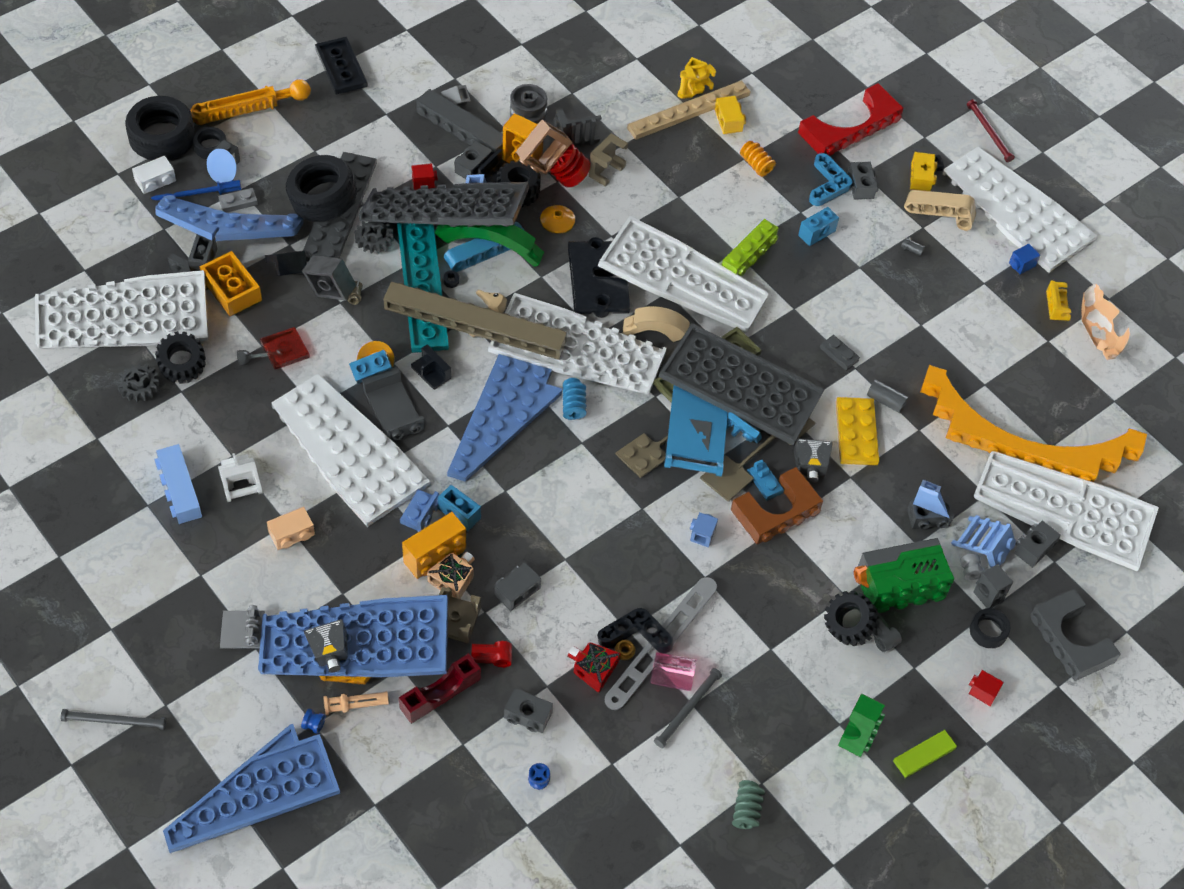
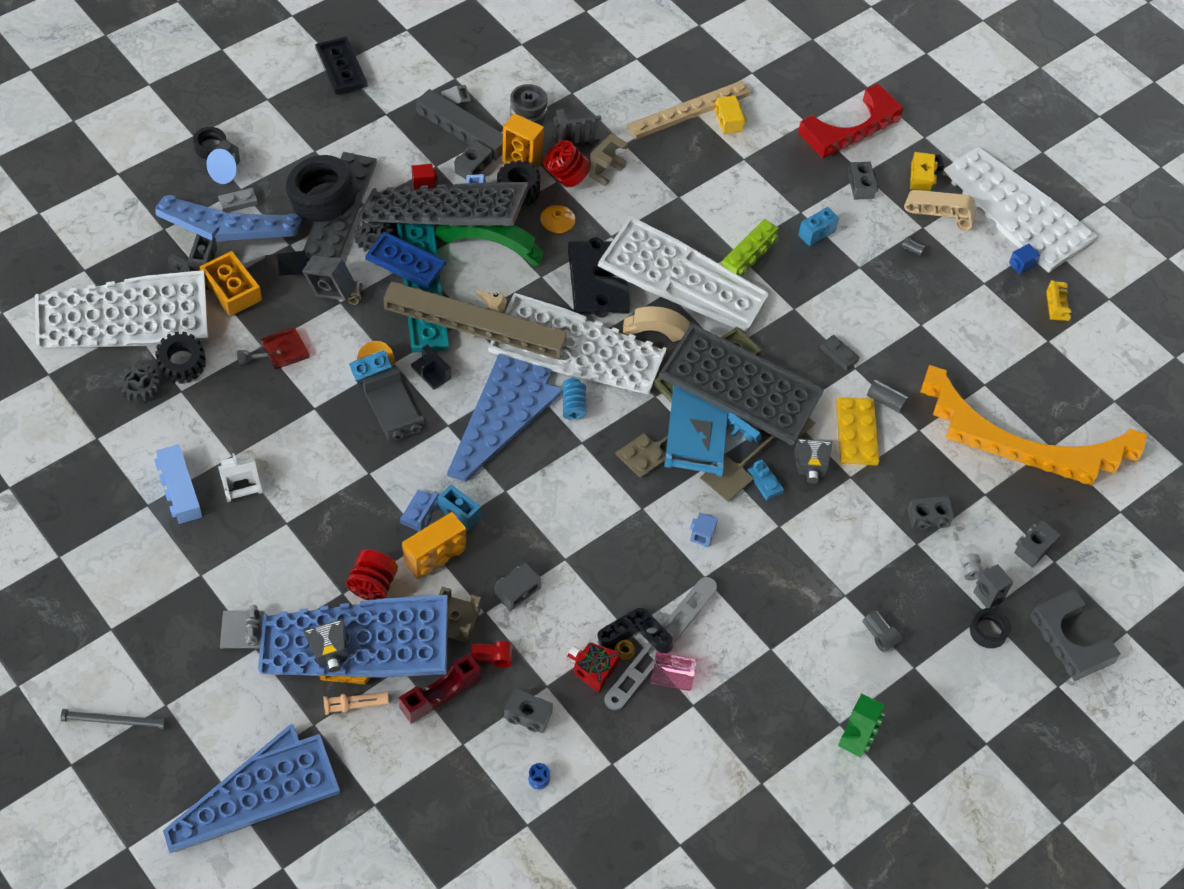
black tyre [125,96,195,161] -> none
white brick [132,155,176,194] -> none
blue piece [151,180,242,200] -> none
light orange gear [190,79,311,125] -> none
light nougat brick [267,507,315,550] -> none
white wing [272,374,430,527] -> none
blue wheel [301,708,326,734] -> none
torso [427,552,475,599] -> none
black bush [443,270,460,288] -> none
dark azure beam [444,222,525,272] -> none
black panel [478,148,509,183] -> none
medium nougat window [516,119,572,174] -> none
dark grey bar [654,668,722,748] -> none
yellow piece [677,57,716,99] -> none
dark orange arch [731,467,823,545] -> none
sand green piece [732,780,765,829] -> none
light orange piece [740,141,776,177] -> none
dark azure beam [809,153,852,206] -> none
black tyre [824,591,880,646] -> none
green piece [854,538,954,613] -> none
lime tile [893,730,957,778] -> none
light blue slope [913,480,950,518] -> none
light blue plate [951,515,1016,568] -> none
dark red bar [967,99,1015,162] -> none
red brick [969,670,1004,706] -> none
white wing [974,451,1159,571] -> none
light nougat animal [1082,284,1130,360] -> none
none -> red wheel [346,549,398,601]
none -> blue tile [365,232,447,290]

